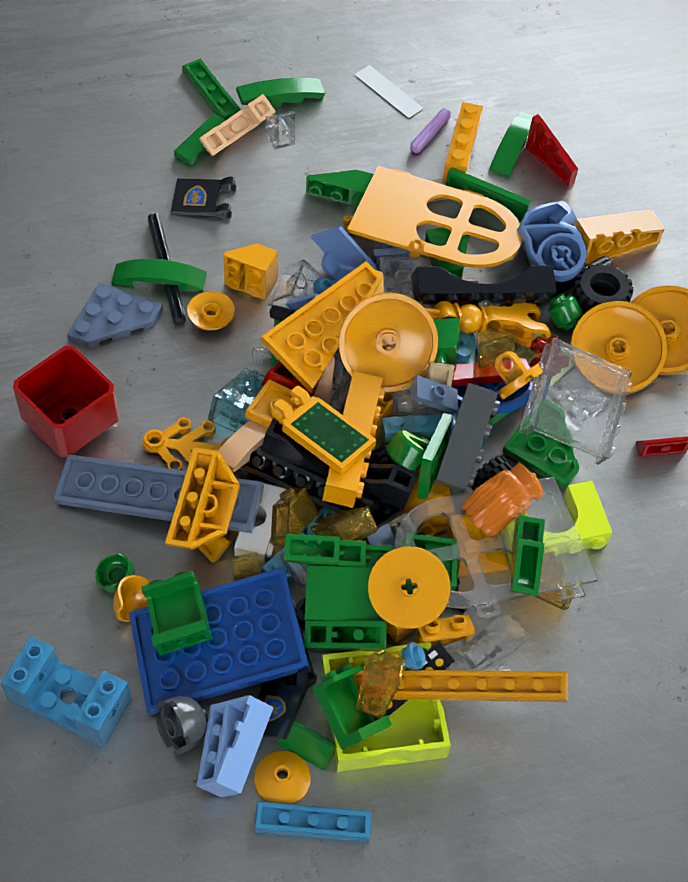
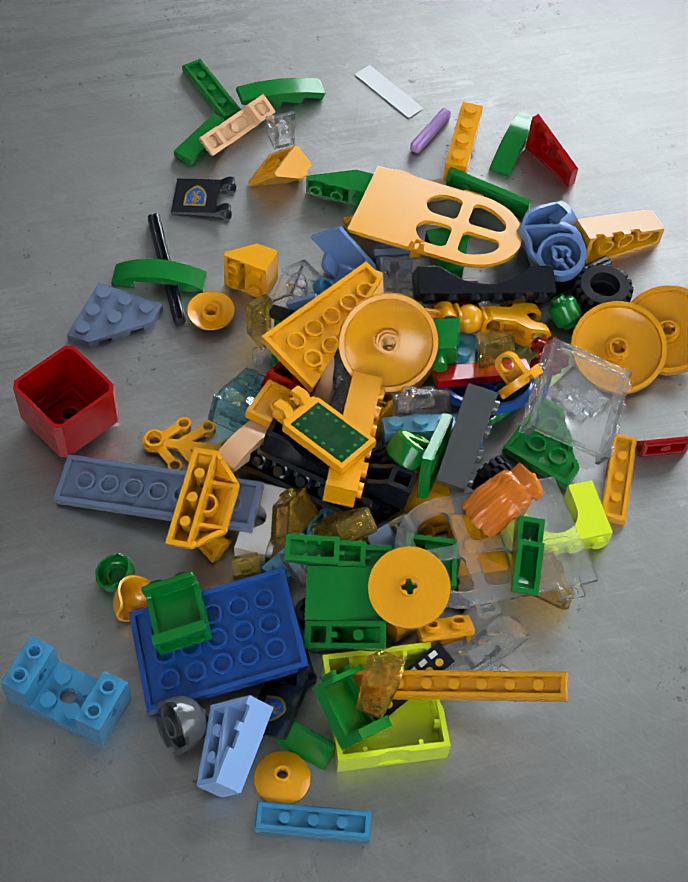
dark azure plate [401,642,425,670] -> none
sand blue plate [412,375,458,414] -> none
tan tile [426,362,455,387] -> none
none -> clear yellow panel [246,293,271,351]
none -> light orange slope [248,145,312,186]
none -> light orange tile [601,433,637,526]

